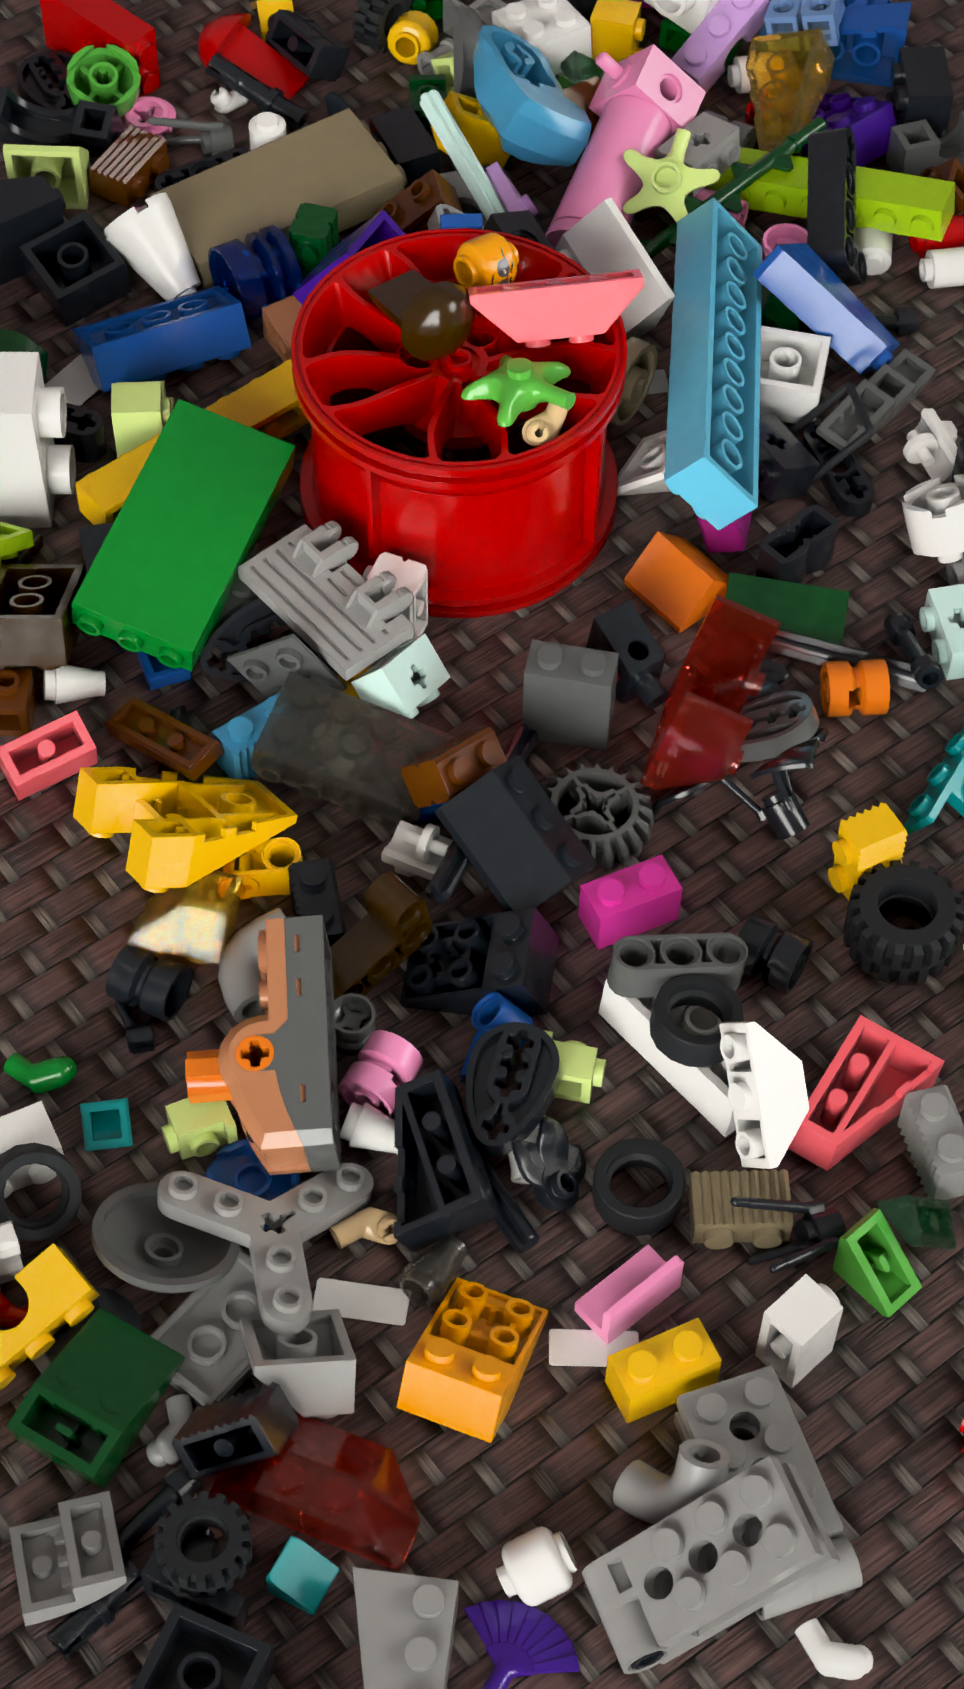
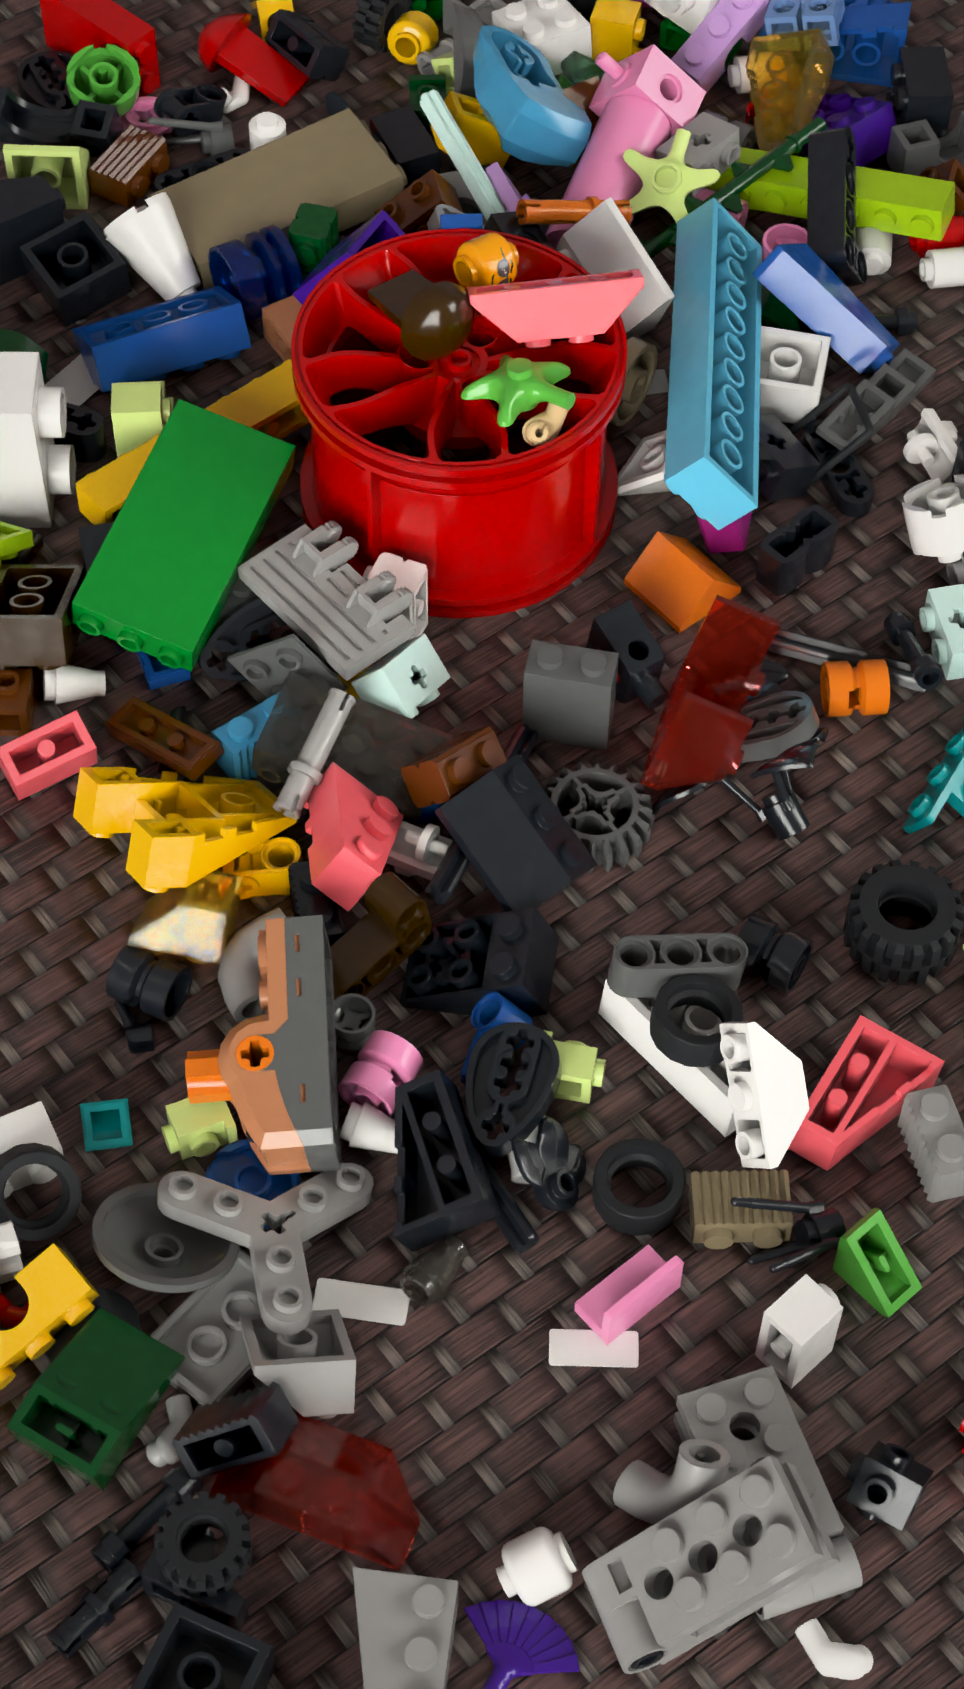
green arm [3,1053,77,1093] -> none
light grey slope [9,1491,127,1626] -> none
black pin [206,52,309,131] -> none
teal slope [266,1535,340,1616] -> none
tan arm [329,1207,398,1249] -> none
light orange slope [396,1277,549,1443] -> none
dark pink brick [578,854,683,950] -> none
yellow brick [605,1317,722,1424] -> none
dark green sticker [721,572,850,645] -> none
yellow brick [828,802,908,901] -> none
clear green slope [877,1195,956,1250] -> none
none -> black piece [154,83,227,137]
none -> light grey pin [273,688,356,819]
none -> coral wedge [304,762,404,912]
none -> orange pin [516,196,632,225]
none -> black brick [845,1441,934,1531]

